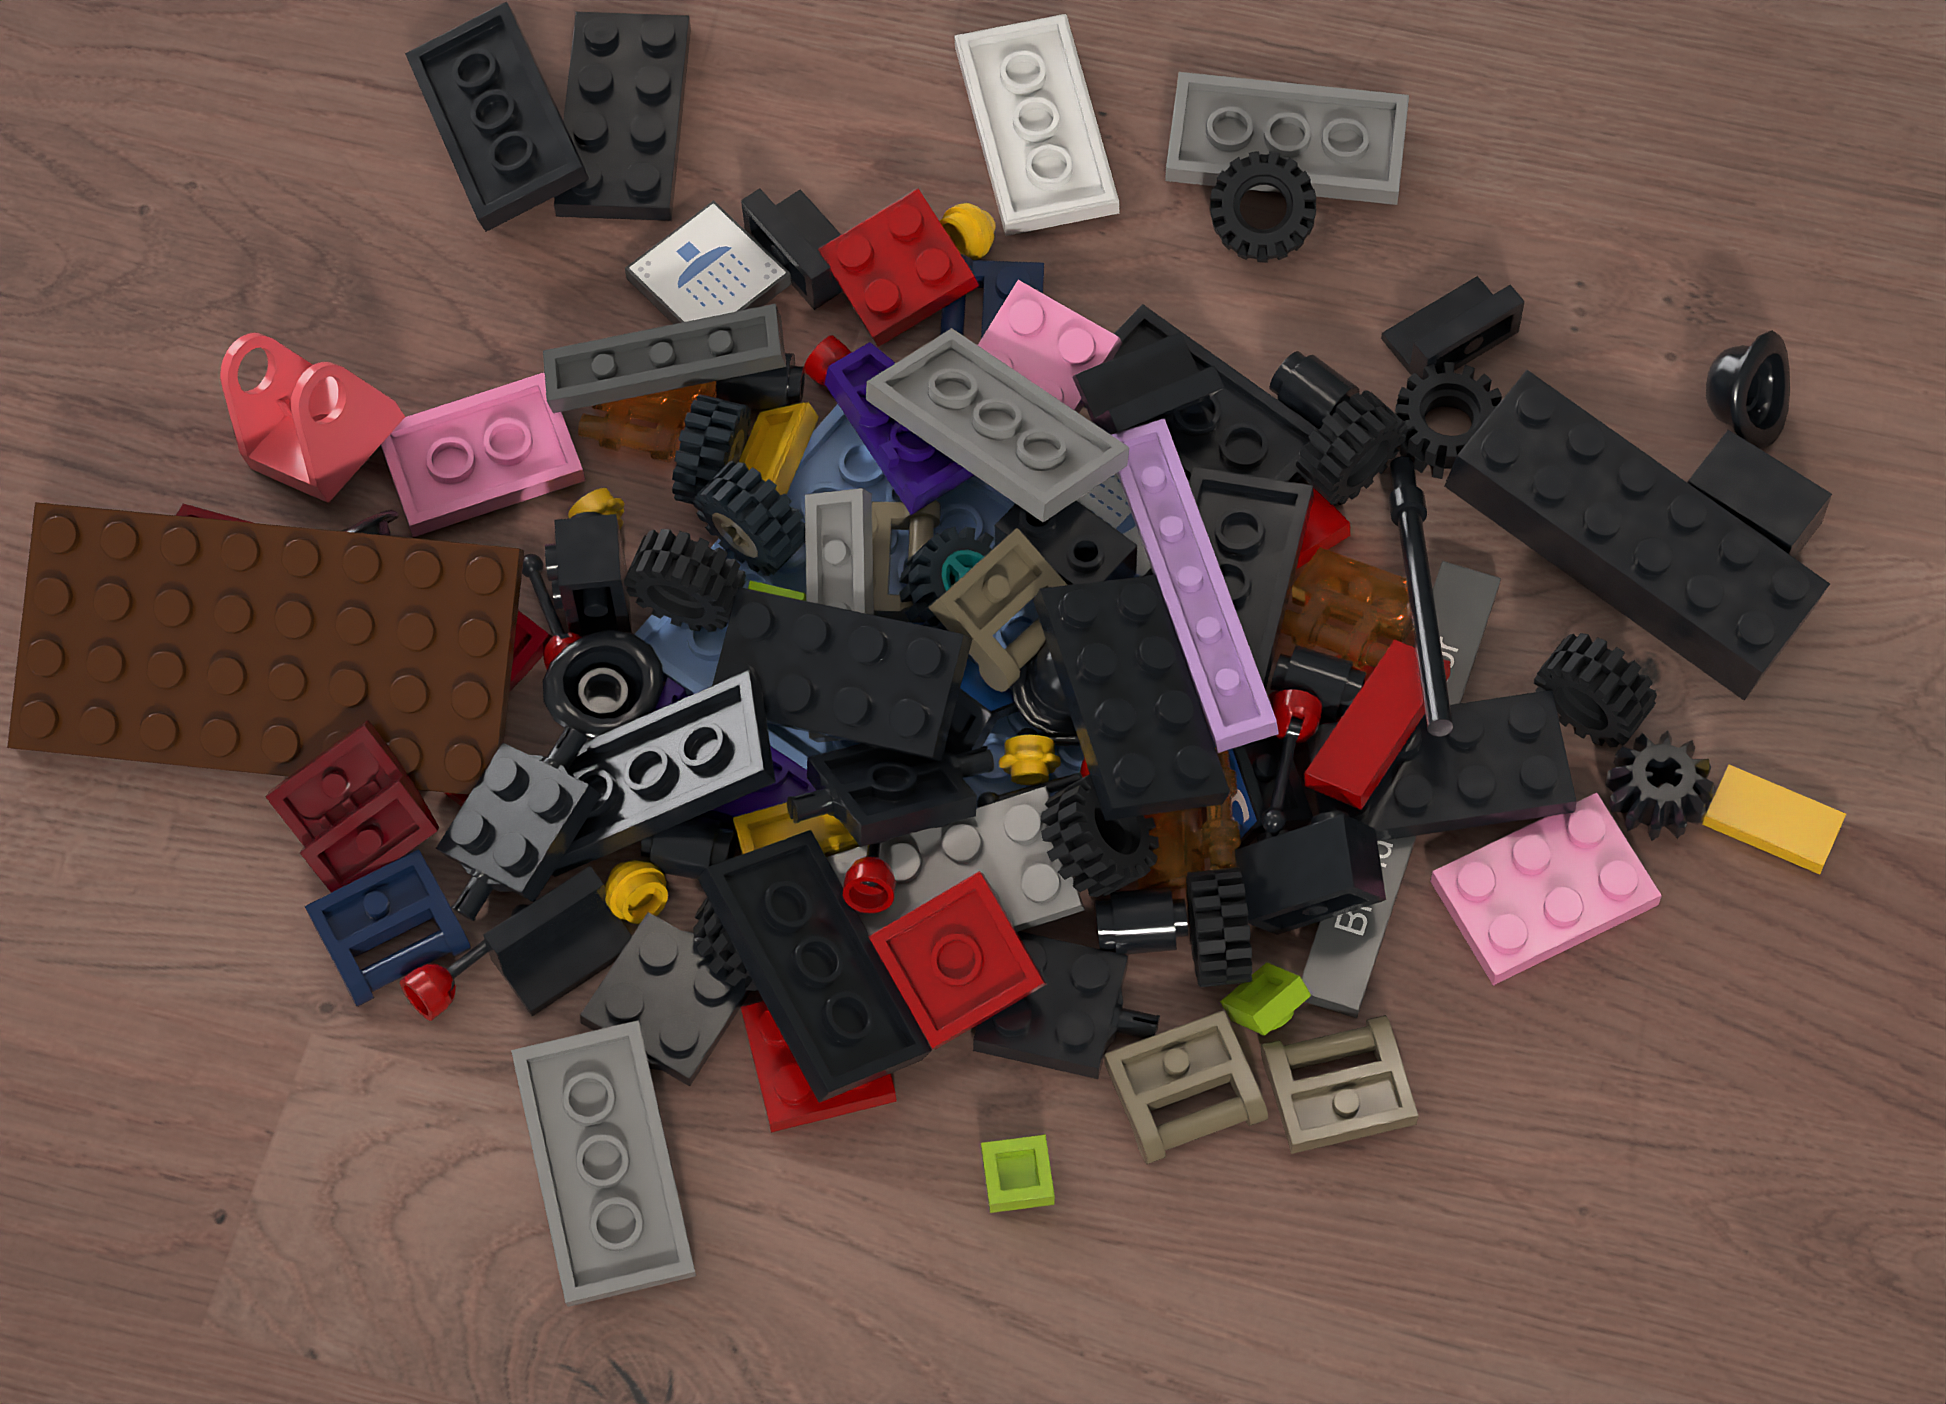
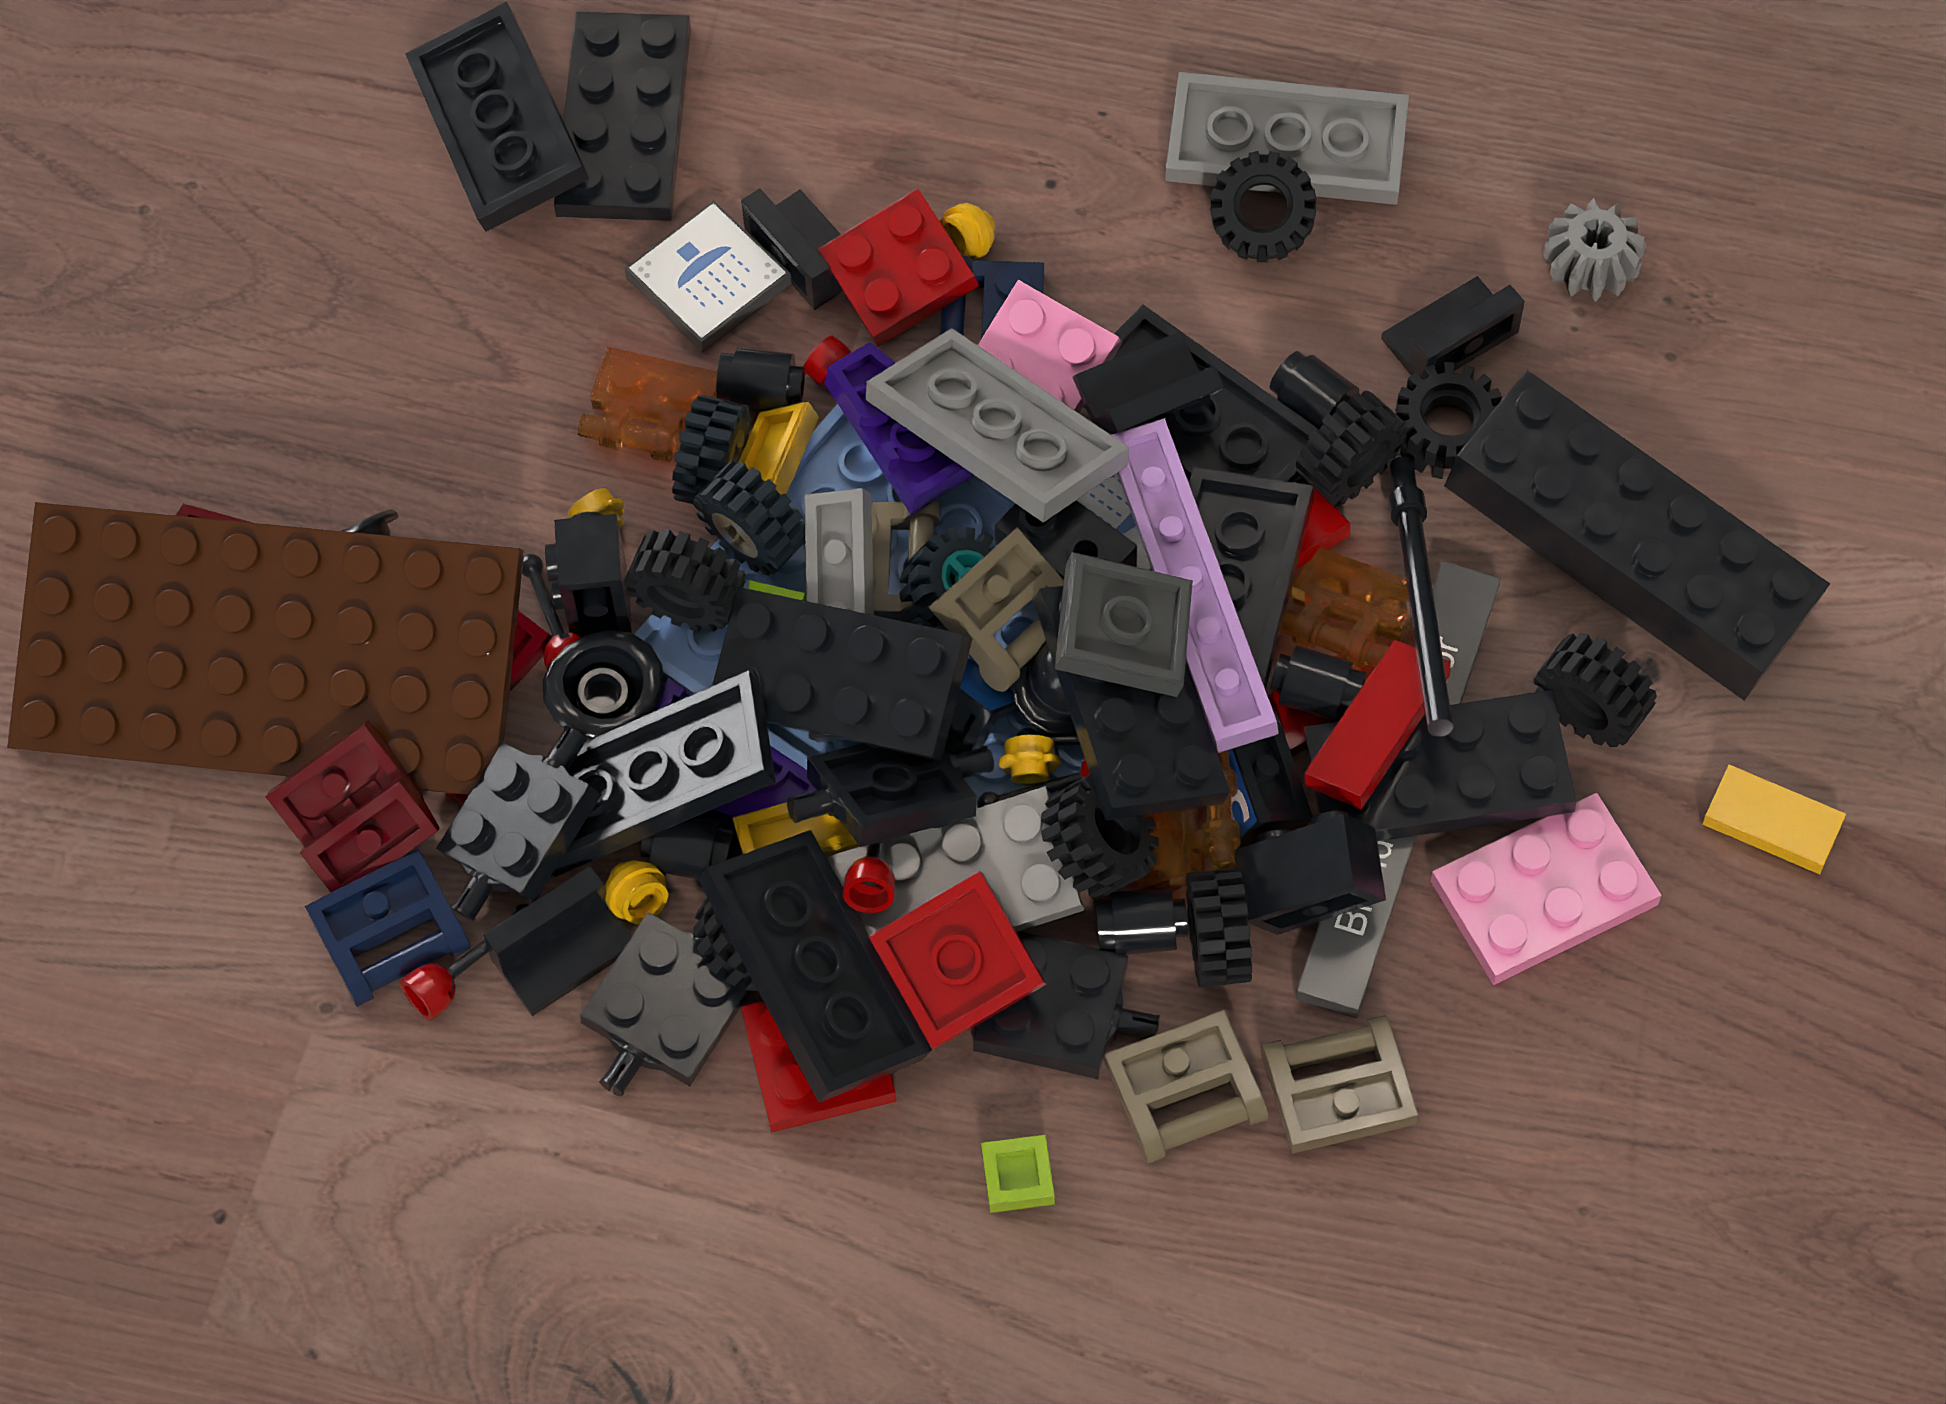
coral hose [220,333,405,503] -> none
bright pink plate [381,373,585,537] -> none
light grey plate [511,1020,696,1307] -> none
dark grey plate [543,304,786,413] -> none
white plate [955,14,1119,236] -> none
lime plate [1220,962,1311,1036] -> none
hinge [1261,689,1322,833] -> none
black gear [1605,731,1715,841] -> none
black brick [1687,430,1832,558] -> none
black hat [1706,330,1790,449] -> none
none -> dark grey tile [1055,552,1193,697]
none -> light grey gear [1543,198,1646,302]

